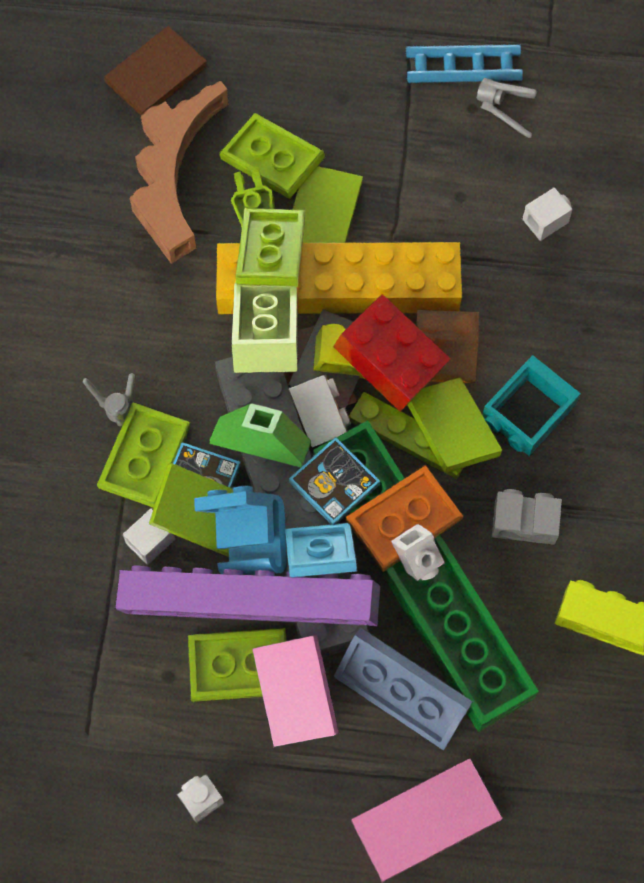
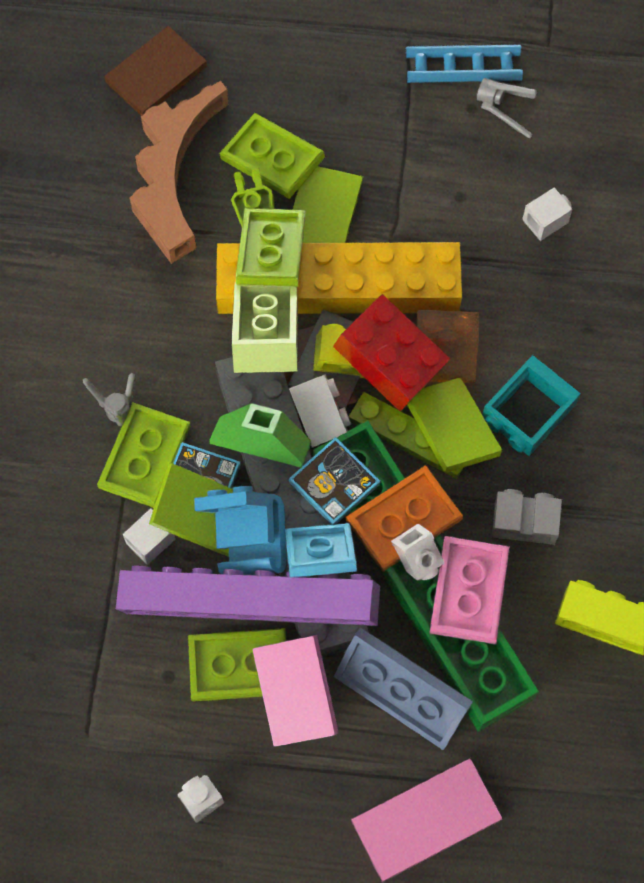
none -> bright pink tile [430,536,509,644]

